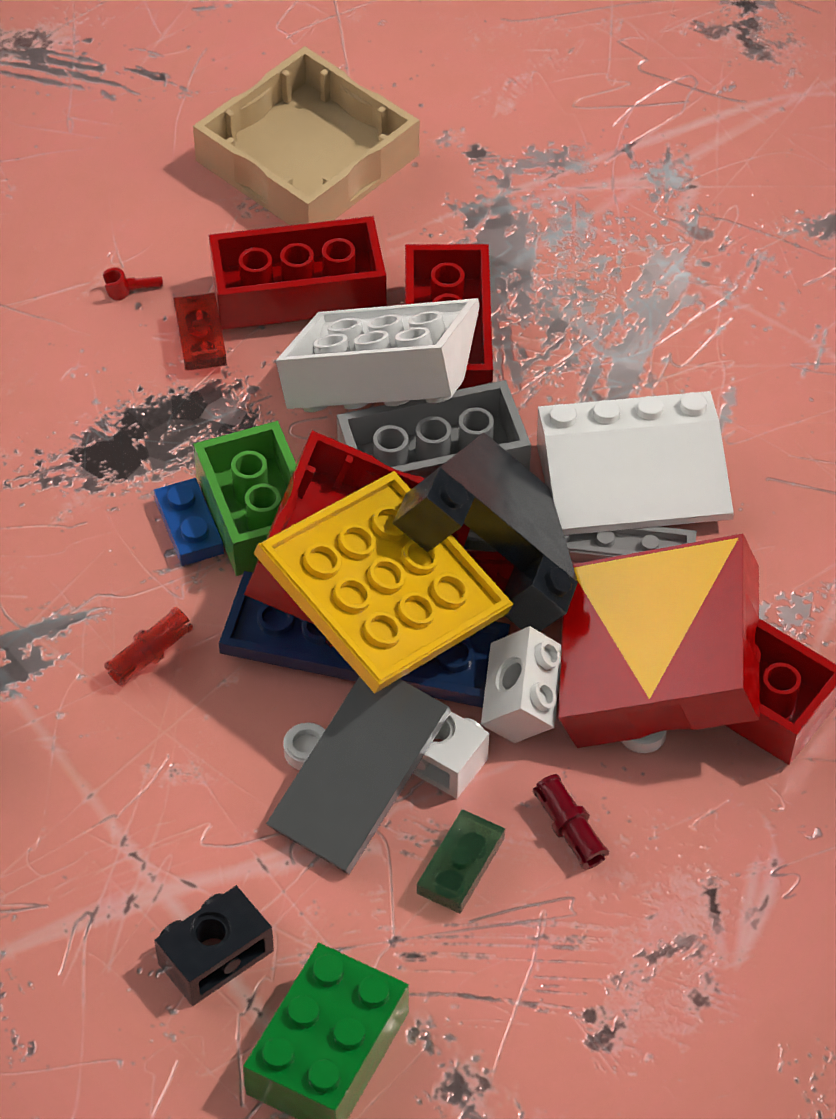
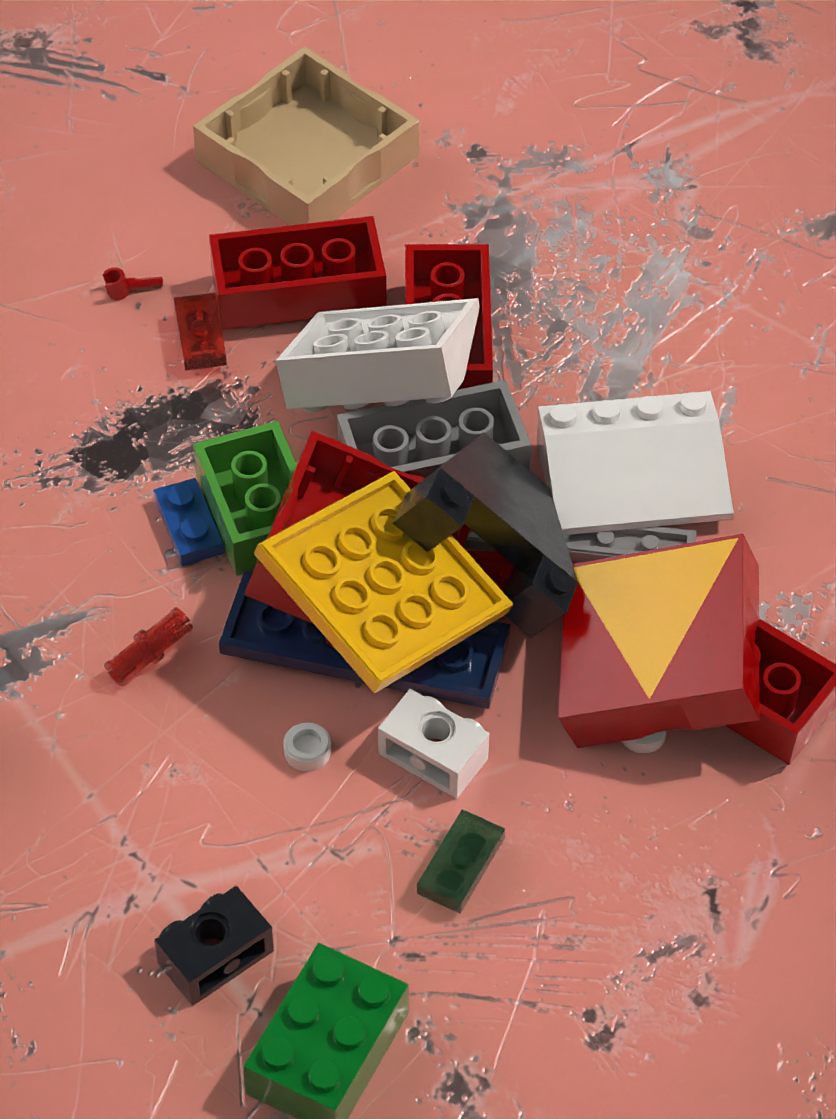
dark grey tile [266,676,451,874] -> none
white brick [481,626,562,743] -> none
dark red pin [532,774,609,870] -> none

